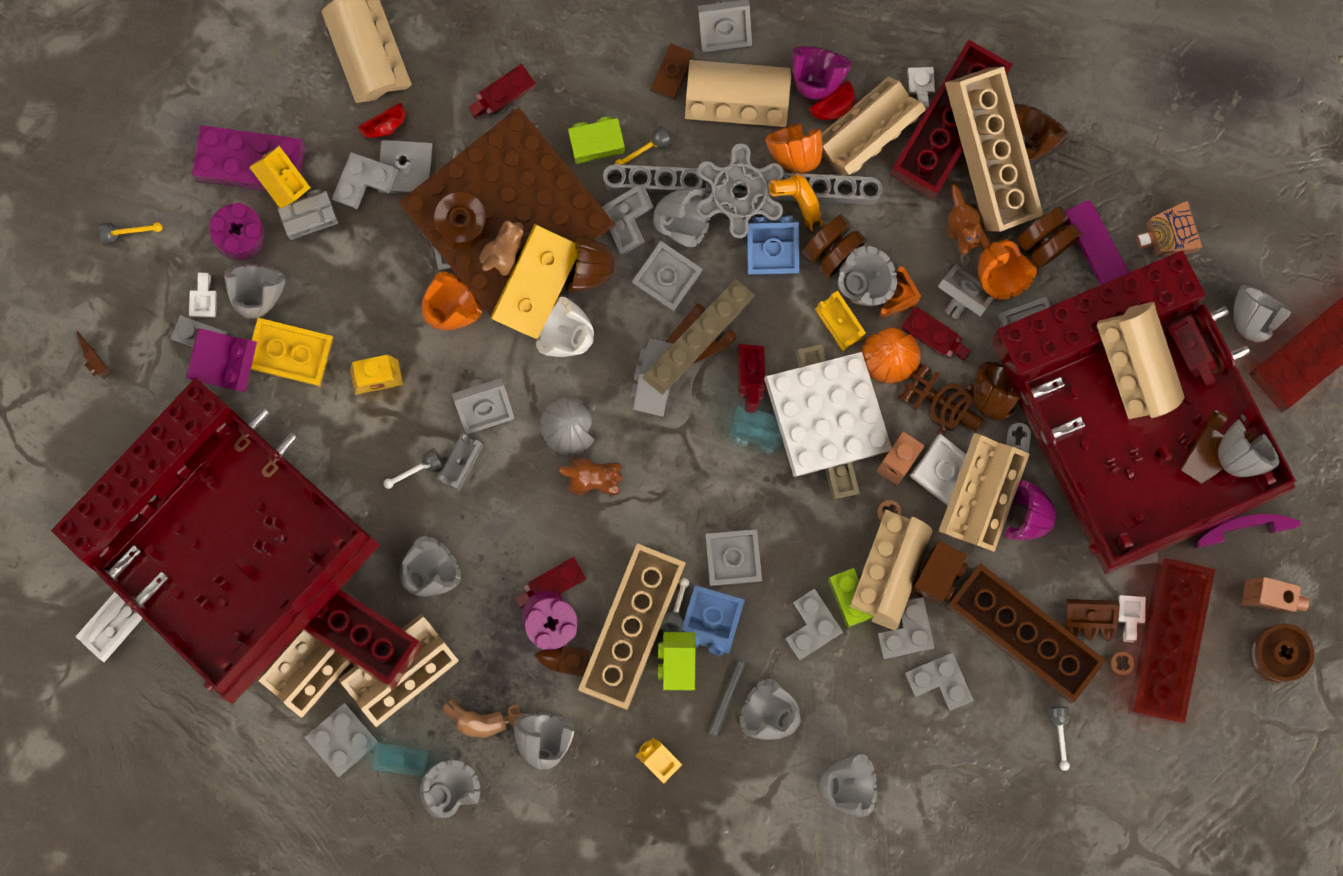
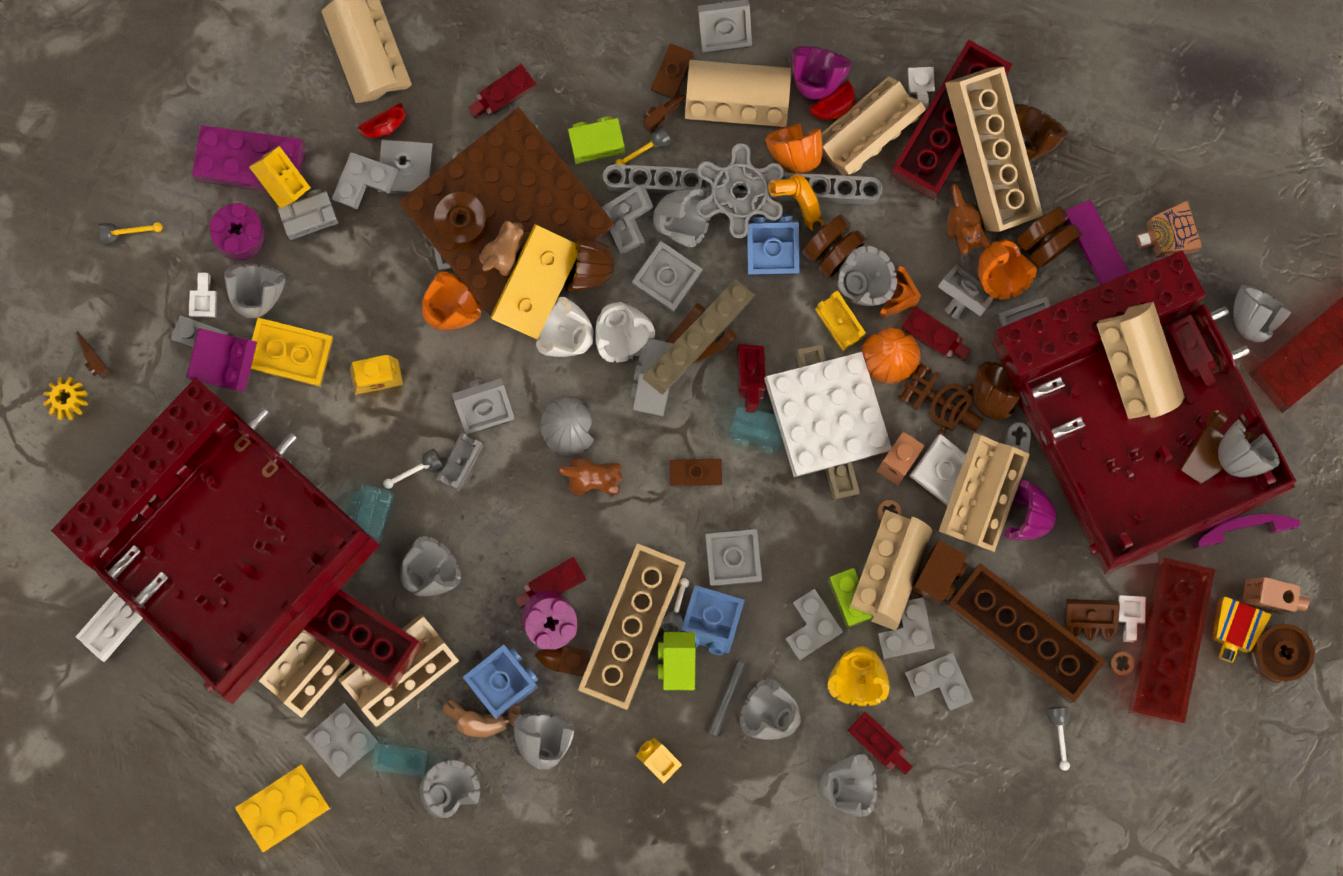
none -> yellow gear [43,377,88,421]
none -> yellow plate [235,764,331,852]
none -> clear light blue brick [349,484,395,544]
none -> medium blue plate [463,645,538,719]
none -> white hair [595,302,655,362]
none -> reddish brown plate [643,95,686,134]
none -> reddish brown plate [670,459,722,487]
none -> yellow hair [827,646,890,706]
none -> dark red hinge [847,712,913,775]
none -> torso [1212,596,1271,663]

